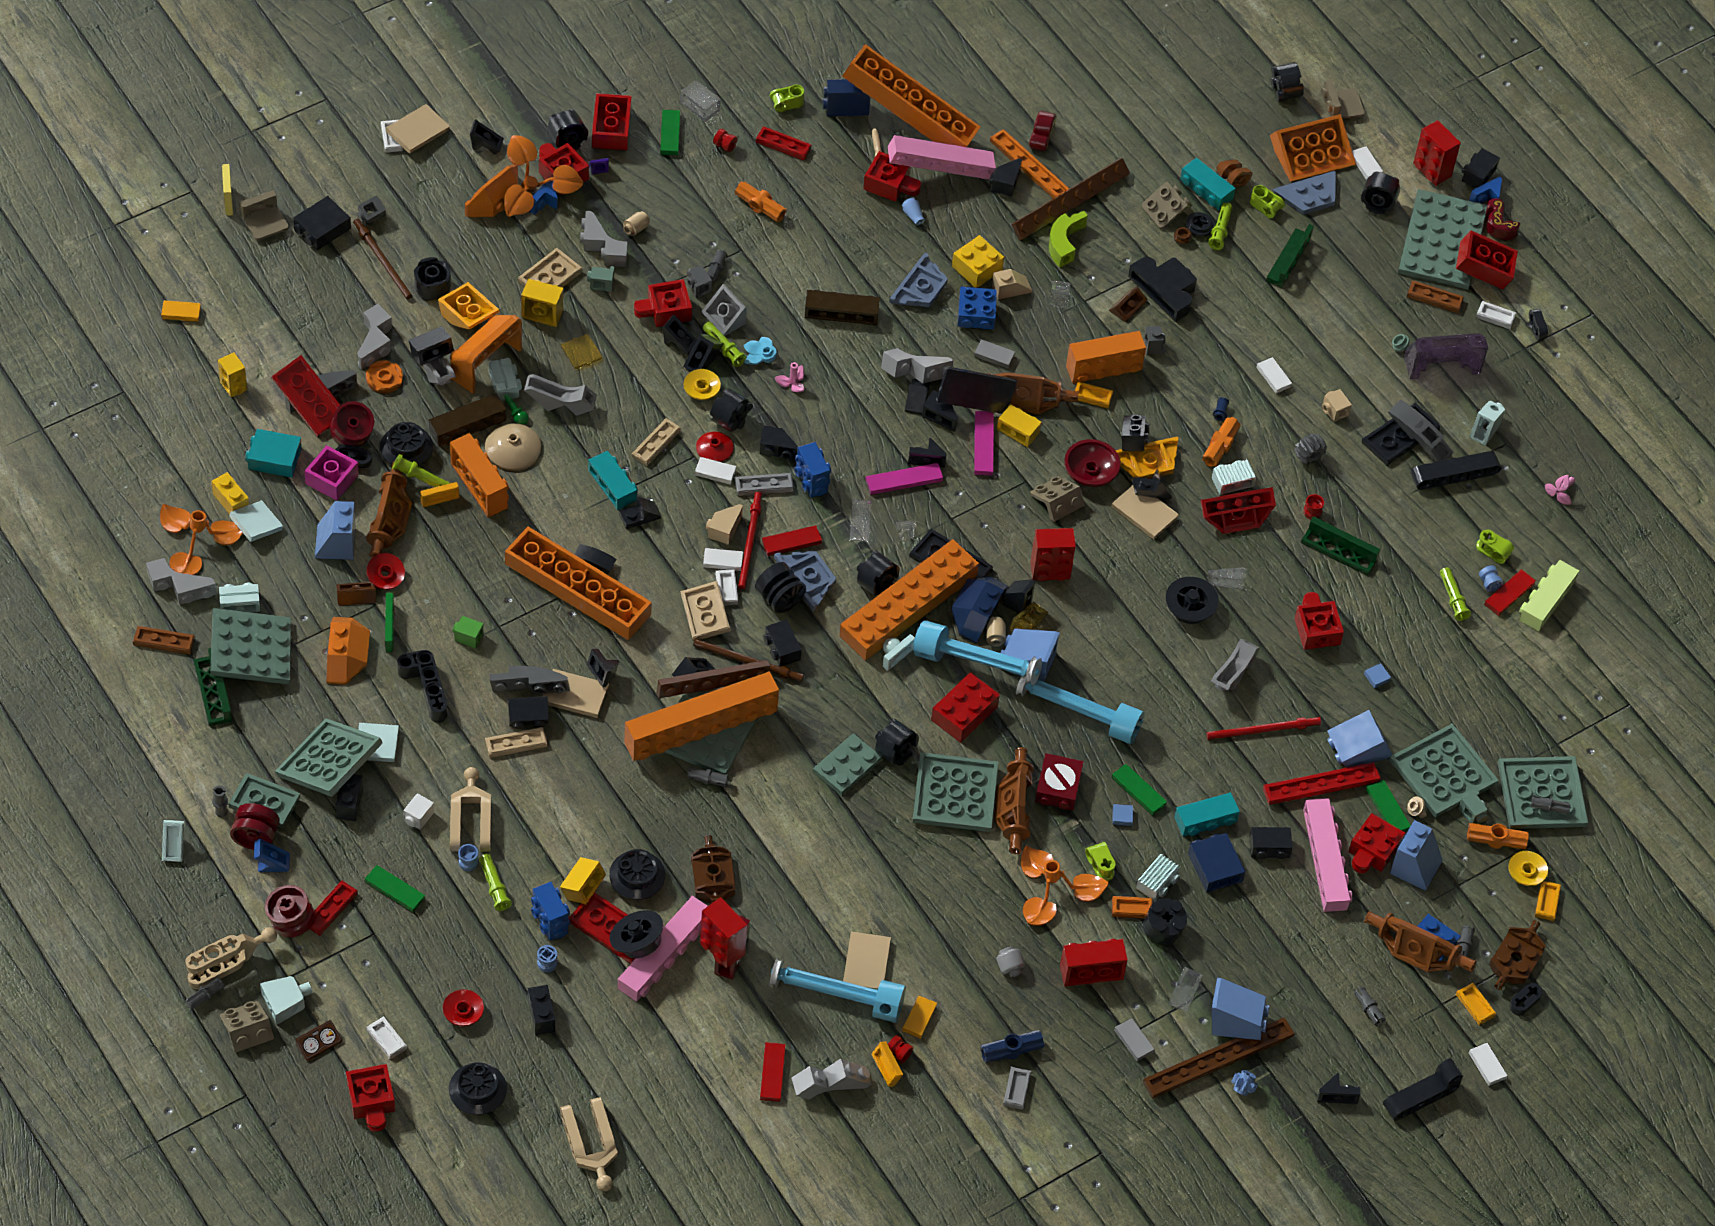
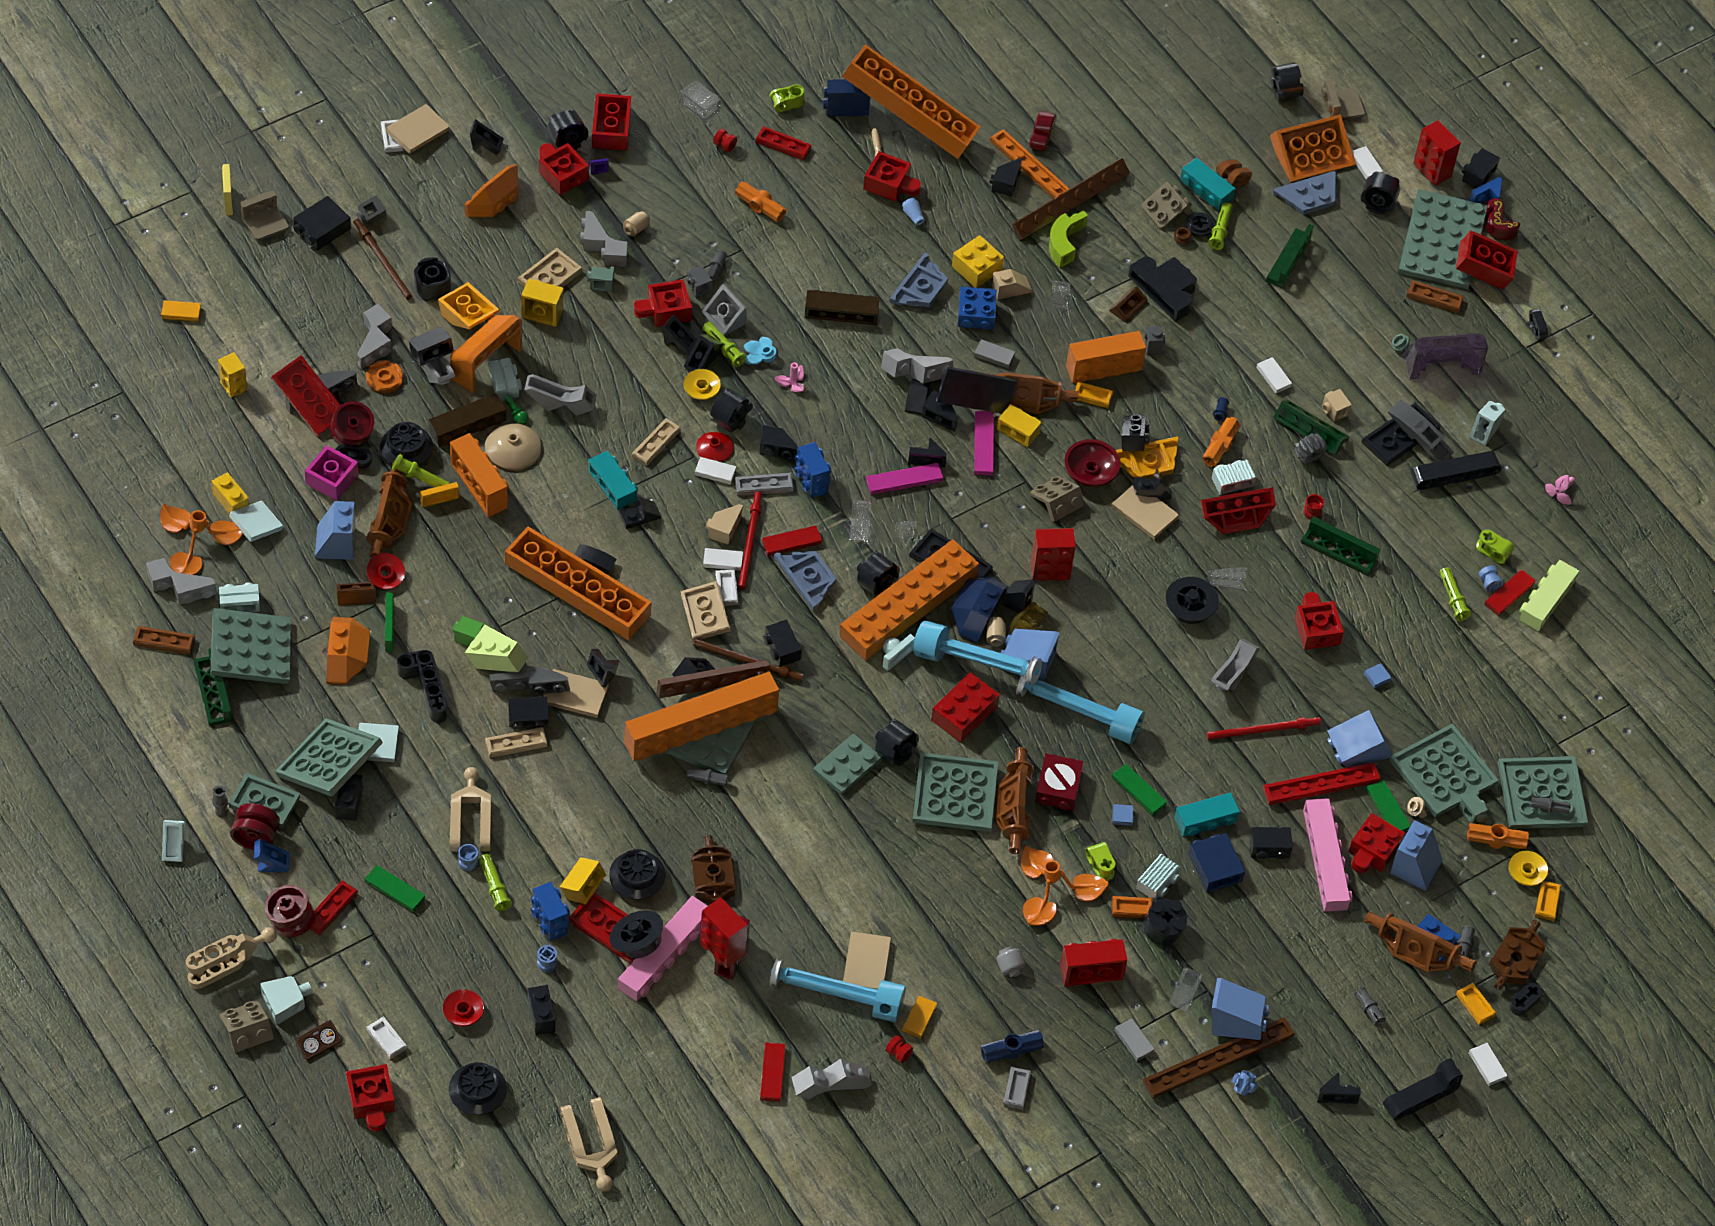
dark grey axle [186,977,225,1009] -> none
teal brick [245,429,302,478] -> none
white brick [403,793,434,830] -> none
orange plant [504,135,583,217] -> none
blue slope [529,177,557,215] -> none
clear yellow piece [561,334,602,369] -> none
green tile [660,109,680,155] -> none
black wheel [755,562,807,613] -> none
light orange tile [872,1041,903,1087] -> none
bright pink brick [888,135,996,179] -> none
lime piece [1250,185,1285,218] -> none
white tile [1476,301,1516,329] -> none
none -> yellowish green wedge [465,625,528,673]
none -> dark green fence [1273,400,1350,455]

